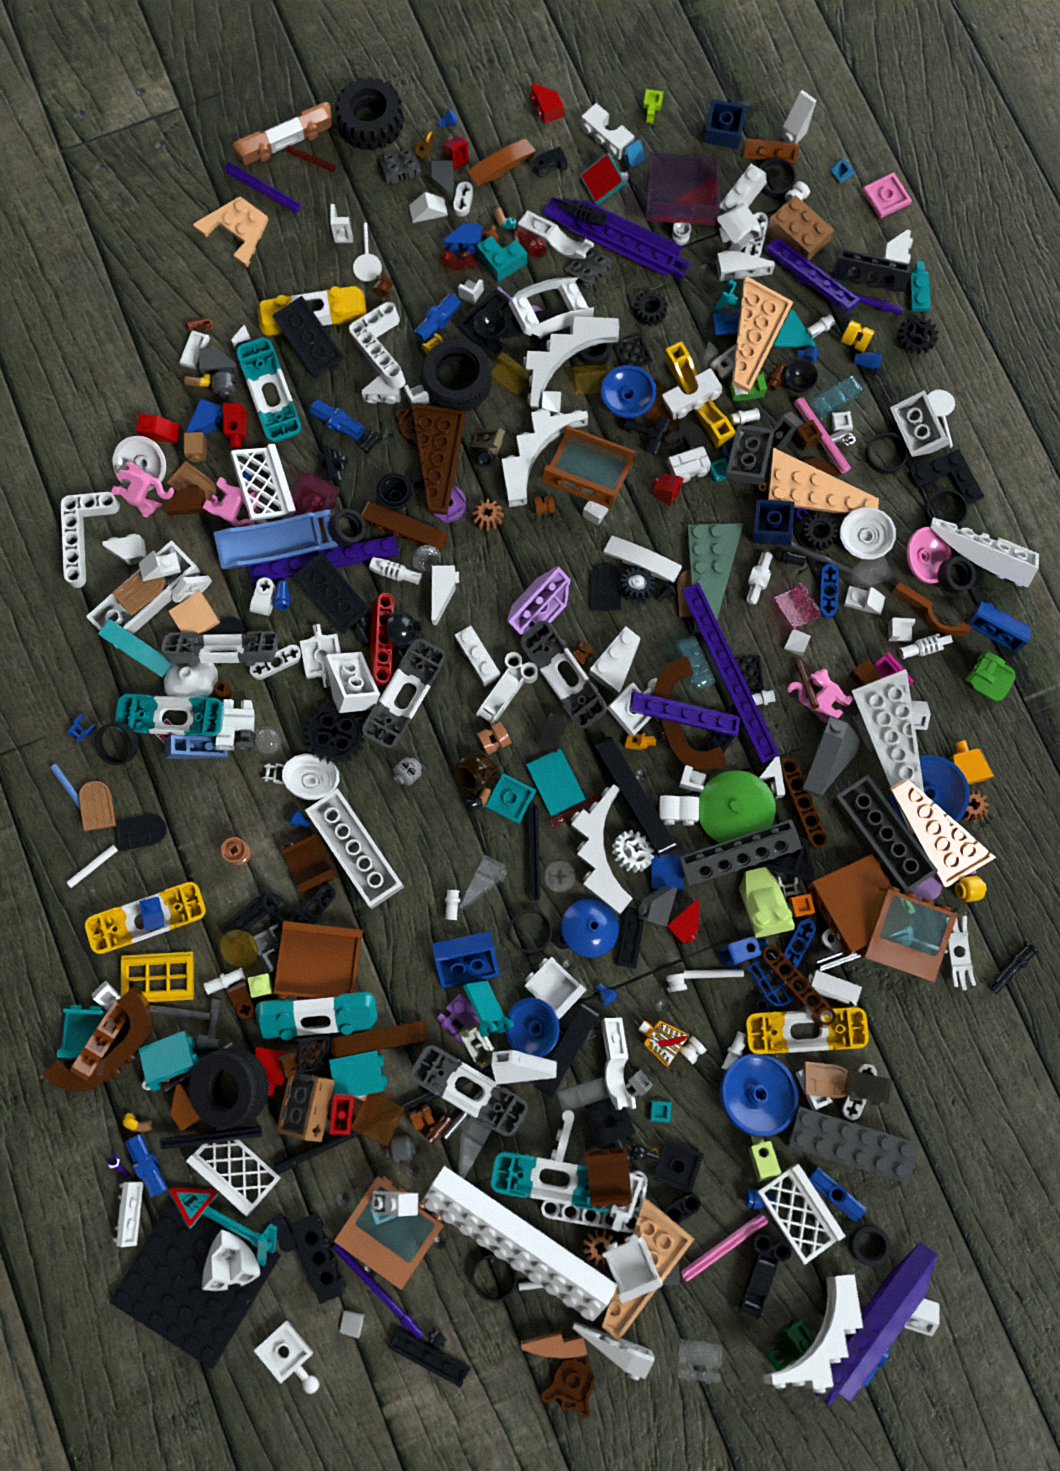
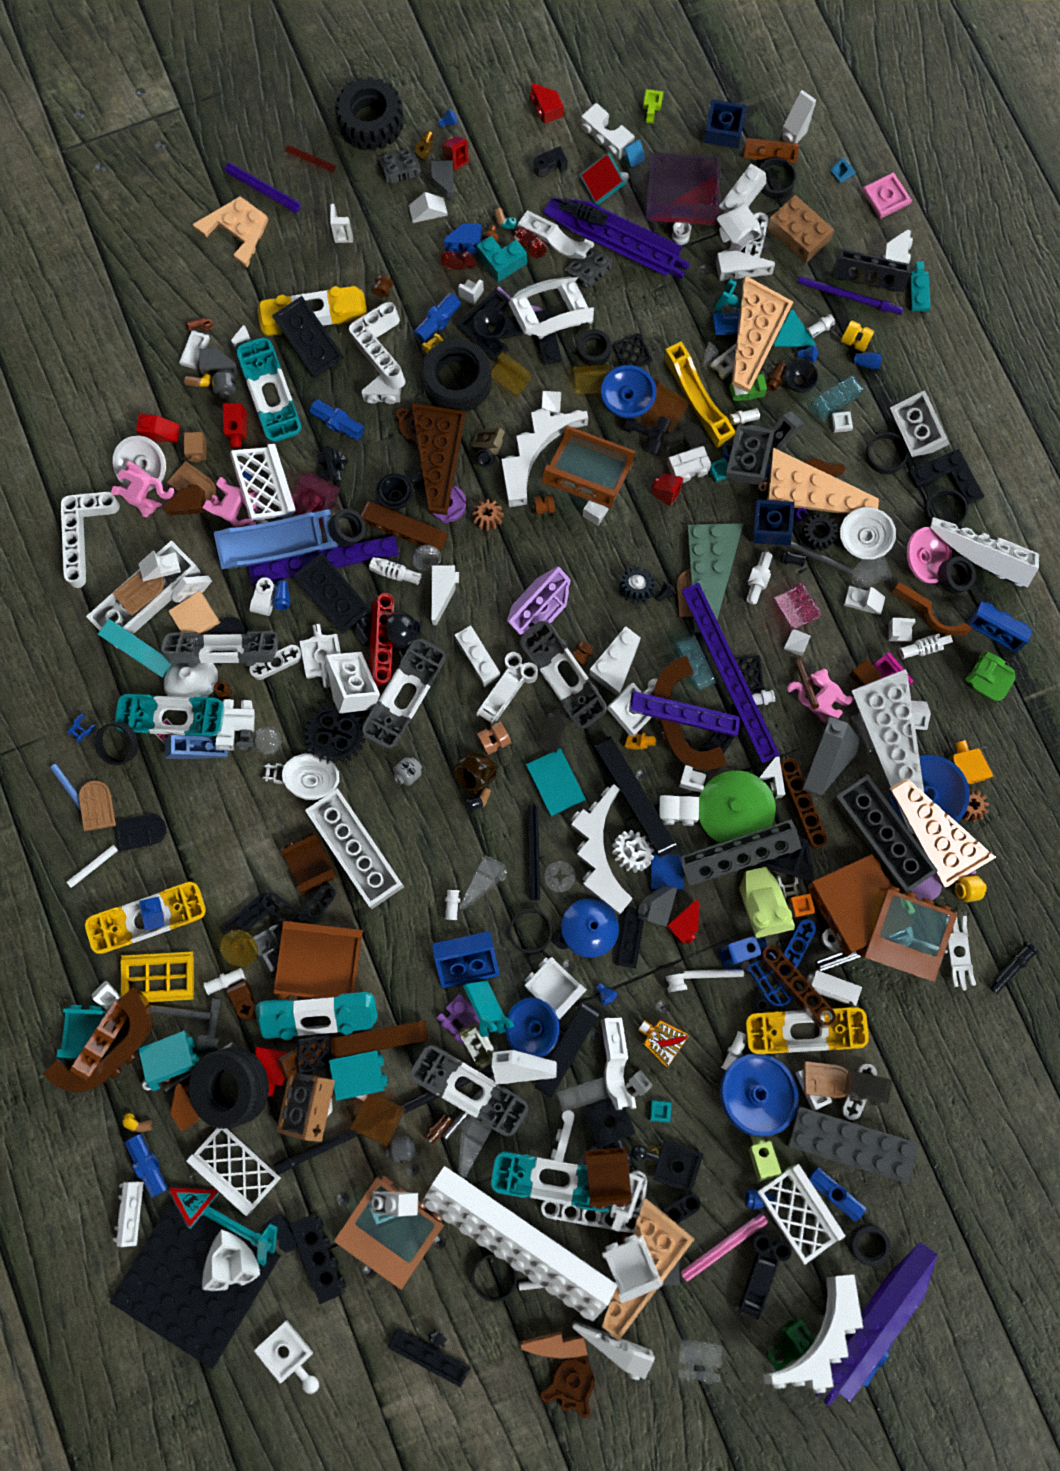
white slope [102,534,146,565] -> none
dark purple hand [105,1152,130,1179] -> none
black axle [160,1125,262,1149] -> none
blue slope [186,399,223,435] -> none
nougat wheel [221,837,251,866] -> none
nougat piece [232,102,332,165] -> none
yellowish green brick [248,974,274,999] -> none
blue rock [289,808,310,828] -> none
red slope [328,1094,354,1135] -> none
dark purple bar [332,1243,424,1339] -> none
white slope [340,1311,364,1338] -> none
white piece [353,222,382,282] -> none
black pin [359,430,382,454] -> none
white panel [404,384,430,407] -> none
dark orange wheel [409,1104,435,1131] -> none
white beam [453,182,473,216] -> none
dark orange slope [466,138,536,186] -> none
teal tile [485,773,537,825] -> none
white arch [523,316,619,410] -> none
clear red bar [549,793,602,828] -> none
nougat gear [583,1229,617,1266] -> none
black window [590,563,621,611] -> none
white slope [604,536,682,583] -> none
black tyre [634,290,667,326] -> none
white arch [662,368,722,420] -> none
white wheel [679,1036,707,1065] -> none
dark purple plate [765,238,860,313] -> none
white wheel [785,181,810,202] -> none
reddish brown brick [793,419,823,451] -> none
bright pink axle [794,397,850,474] -> none
blue beam [819,564,839,619] -> none
light grey arm [829,430,856,445] -> none
black gear [897,315,939,355] -> none
white panel [904,1299,939,1336] -> none
white piece [928,390,955,448] -> none

